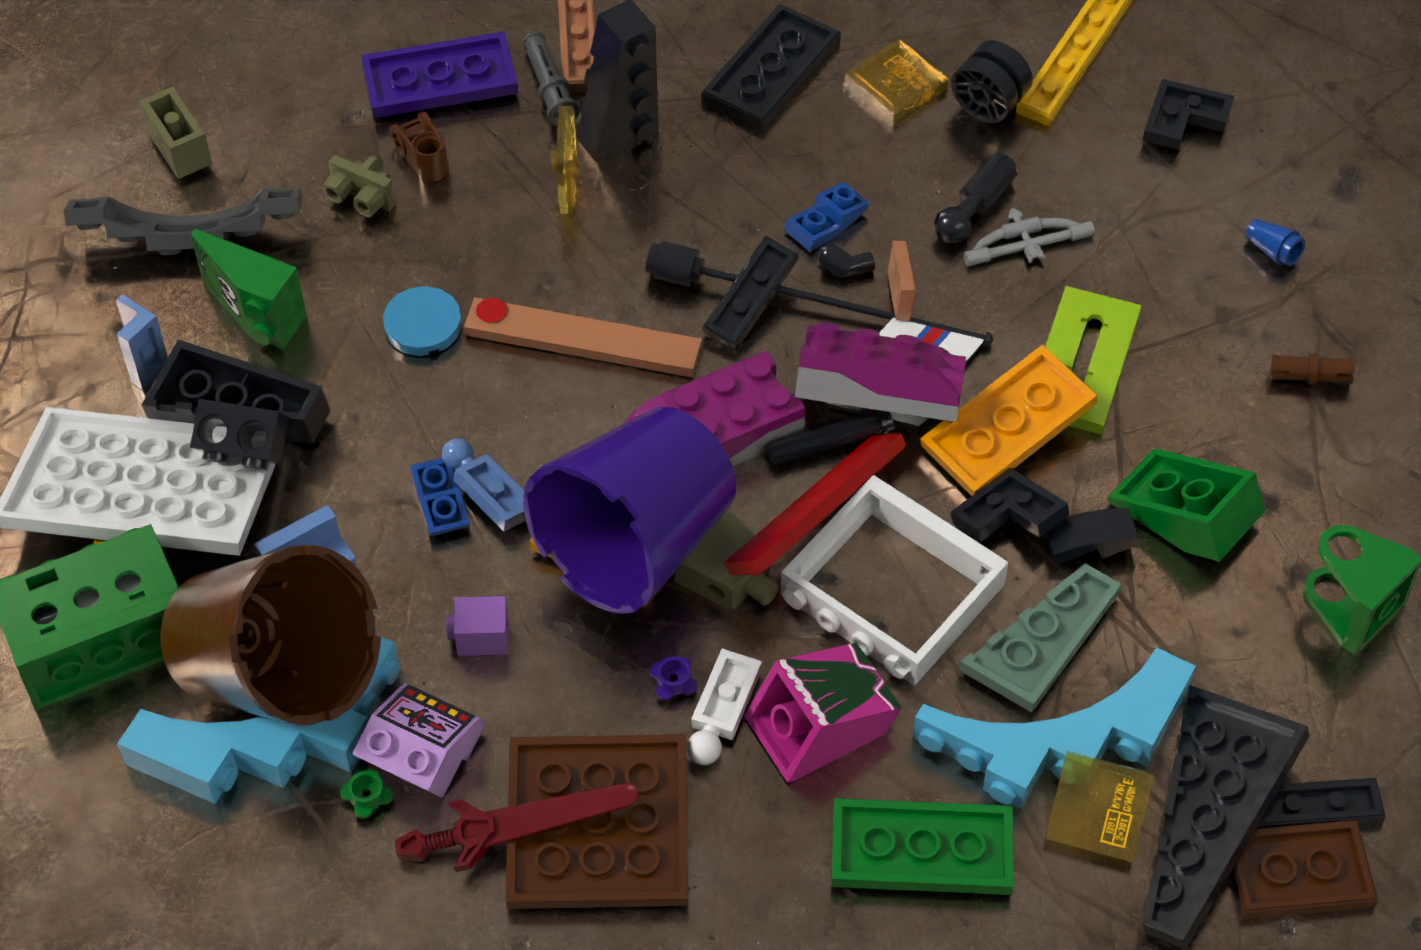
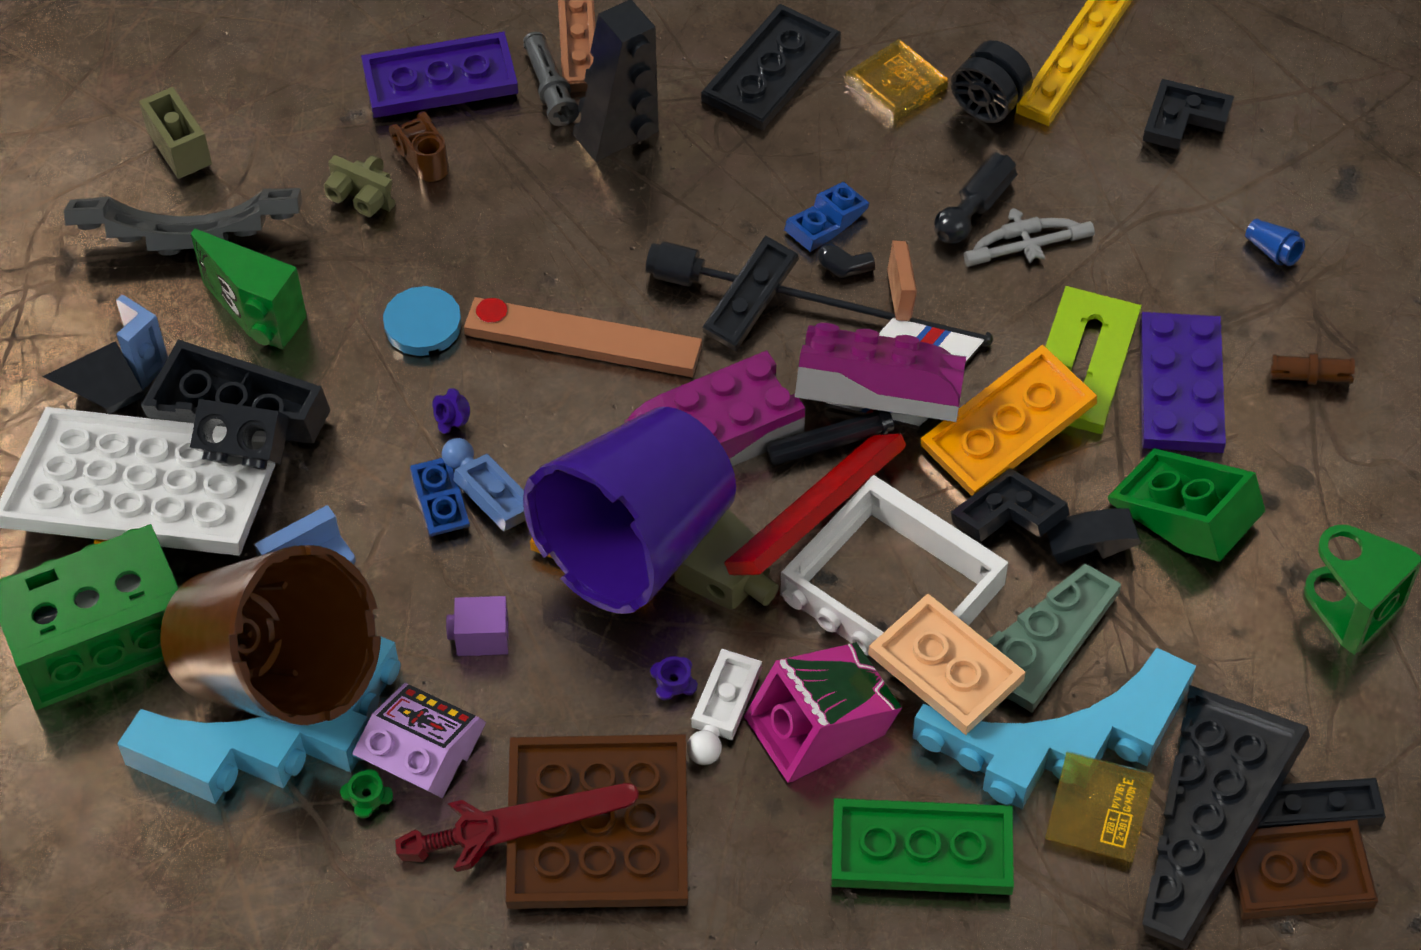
clear yellow plate [551,106,578,214] -> none
none -> black slope [42,341,145,414]
none -> dark purple plate [432,388,470,434]
none -> light nougat plate [868,594,1026,735]
none -> dark purple plate [1140,312,1226,453]

